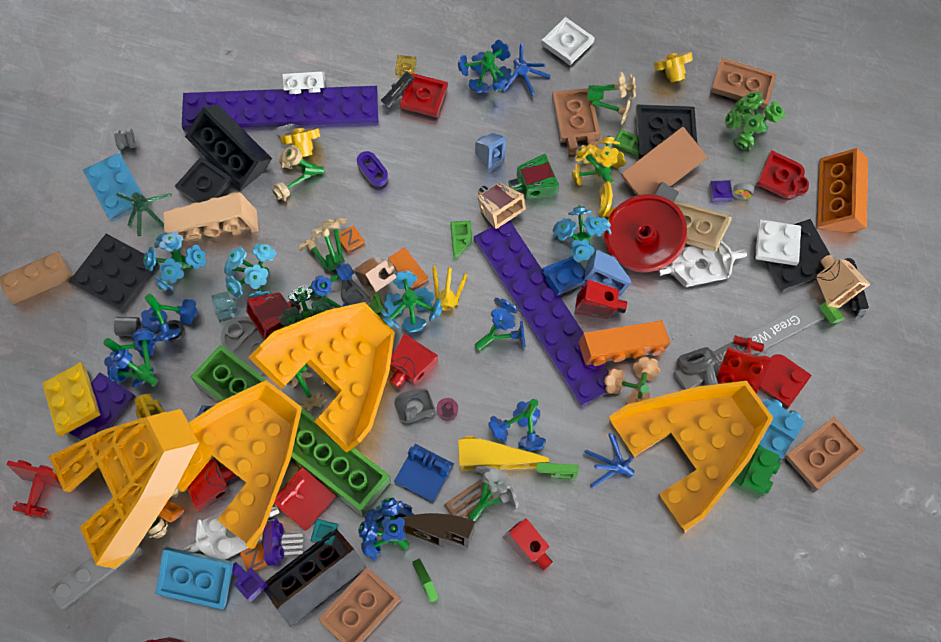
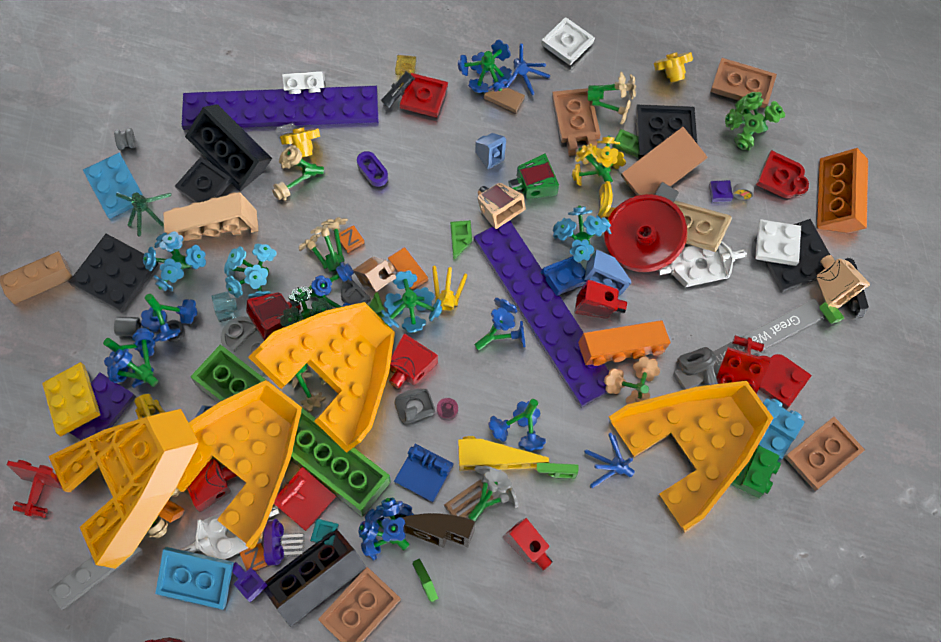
none -> medium nougat tile [484,87,525,113]

